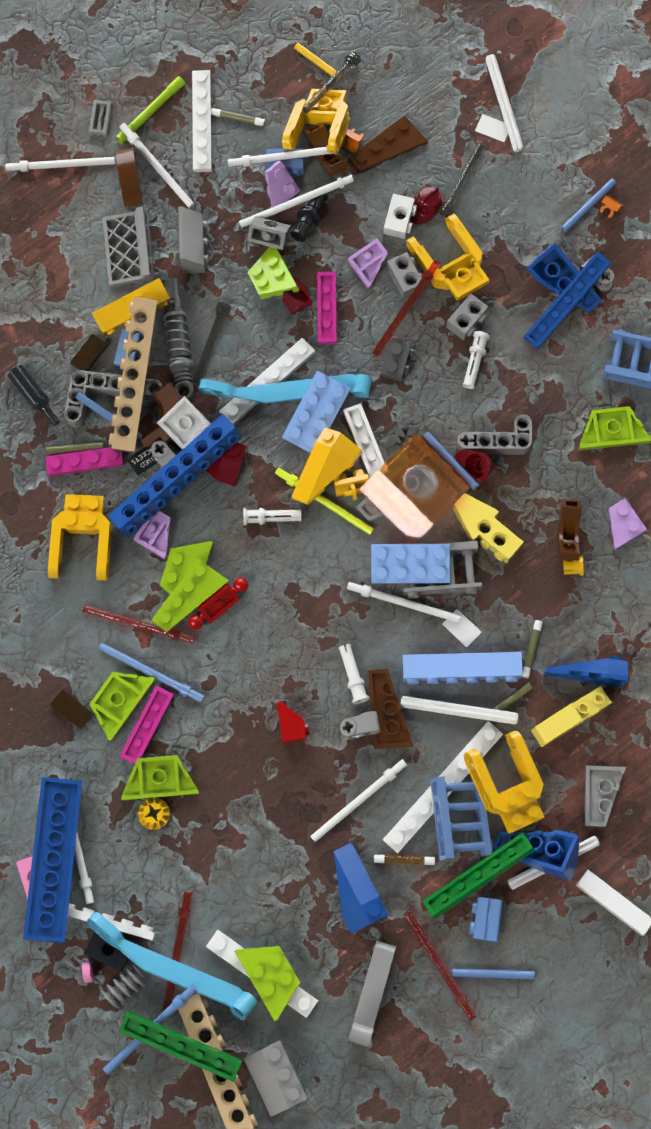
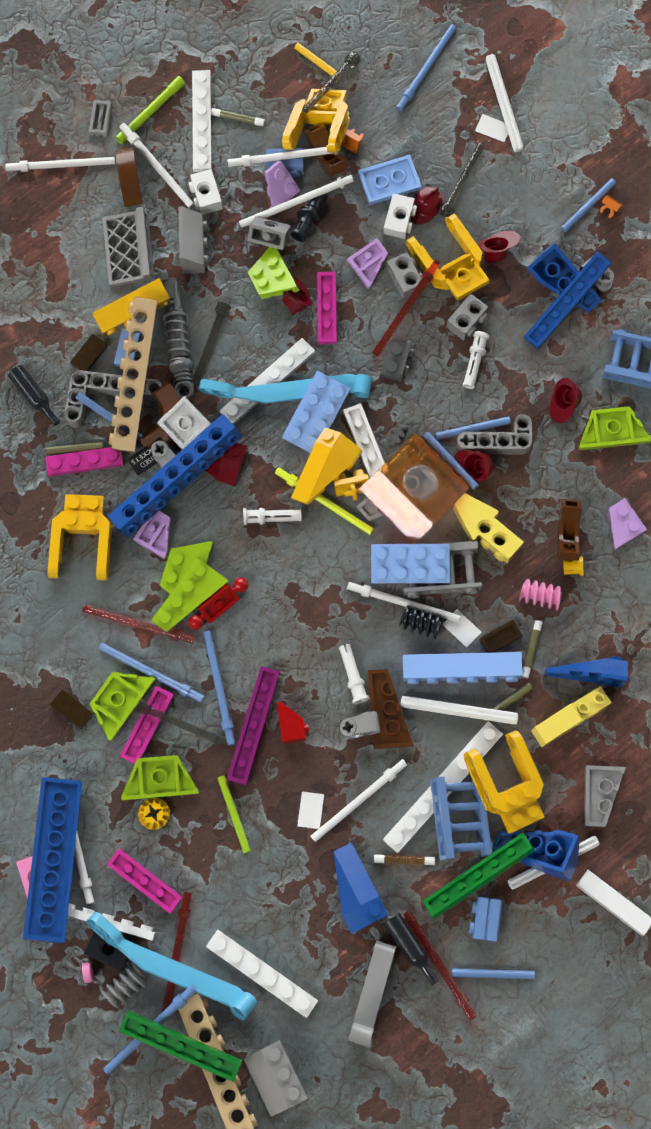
lime wing [234,946,301,1021] -> none
reddish brown wing [349,115,428,174] -> none
none -> dark pink plate [106,849,183,914]
none -> clear smoke piece [134,699,226,746]
none -> white brick [189,169,223,215]
none -> medium blue bar [203,631,236,746]
none -> lime bar [217,775,251,854]
none -> magenta plate [227,666,280,786]
none -> white sticker [297,792,324,829]
none -> light blue plate [358,155,422,205]
none -> black piece [383,913,439,986]
none -> medium blue bar [396,24,457,111]
none -> black piece [399,605,442,639]
none -> medium blue bar [435,416,511,440]
none -> dark red piece [479,231,520,263]
none -> dark brown tile [479,620,523,653]
none -> bright pink piece [519,579,562,611]
none -> dark red piece [549,378,582,423]

